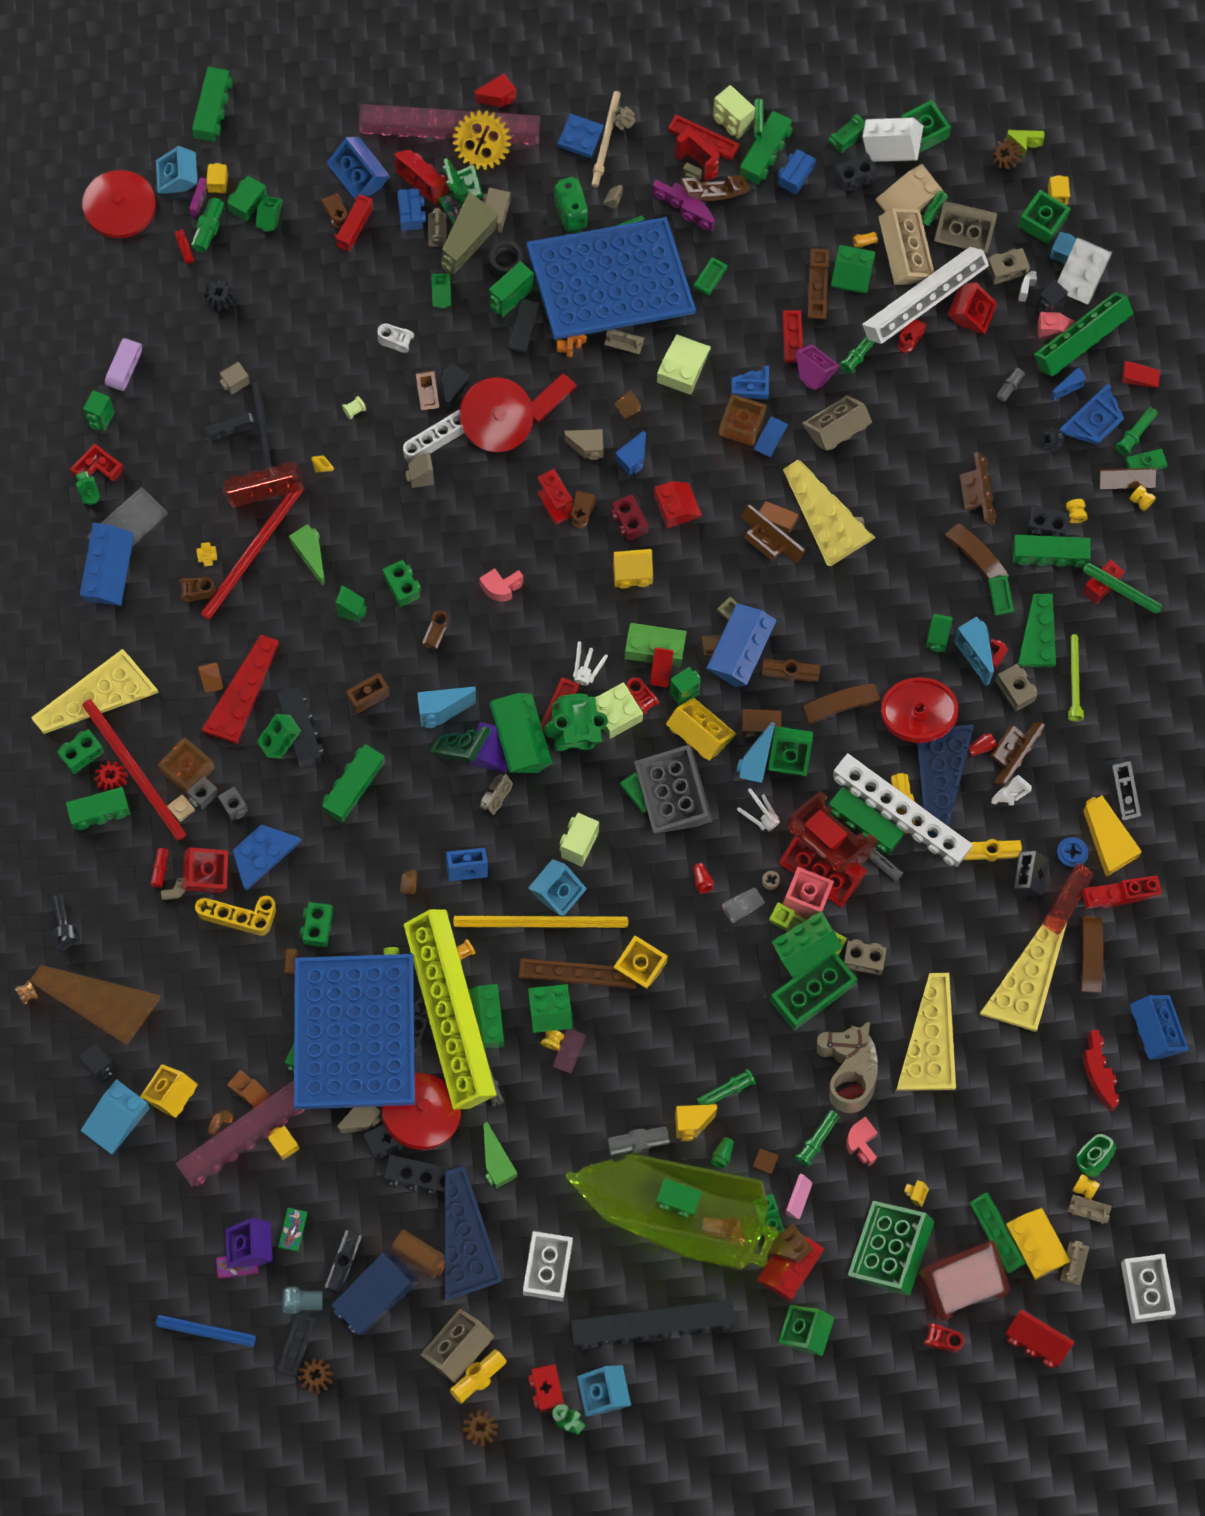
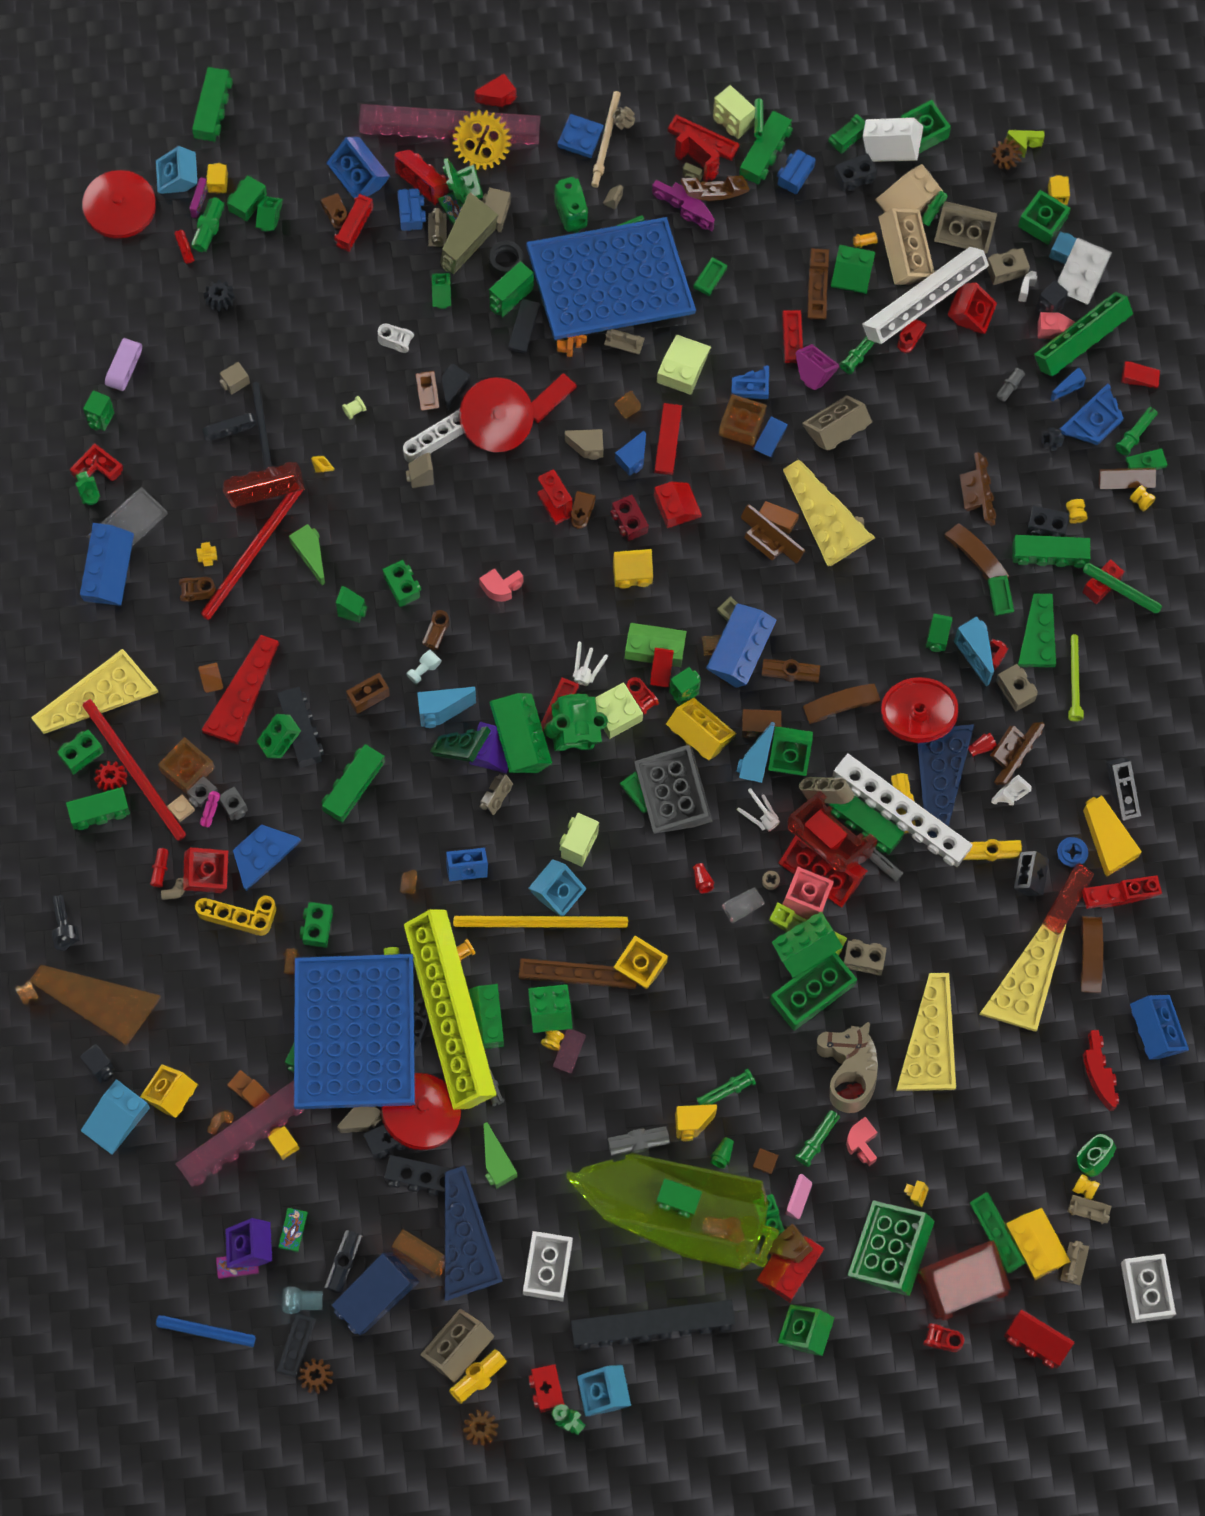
none -> dark pink axle [200,791,220,827]
none -> light aqua leg [406,650,442,685]
none -> red tile [654,403,682,475]
none -> dark tan beam [799,777,854,804]

